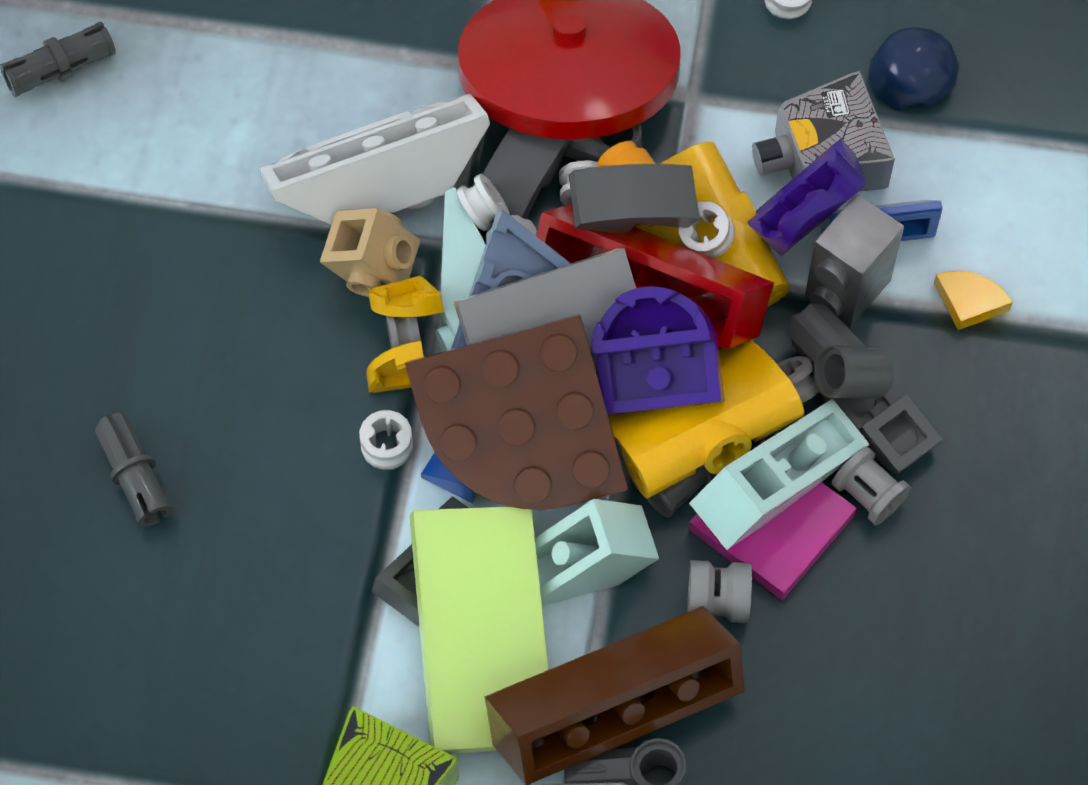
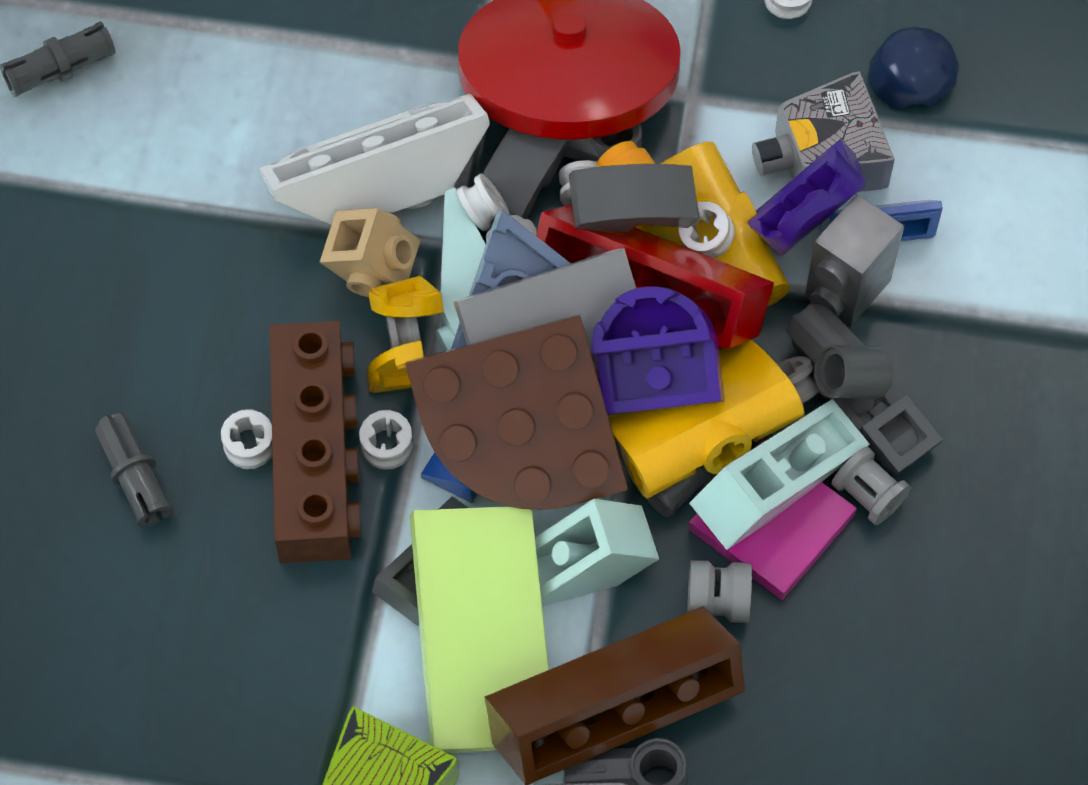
yellow tile [934,270,1013,330] -> none
none -> white bush [221,409,273,469]
none -> reddish brown brick [269,321,362,564]

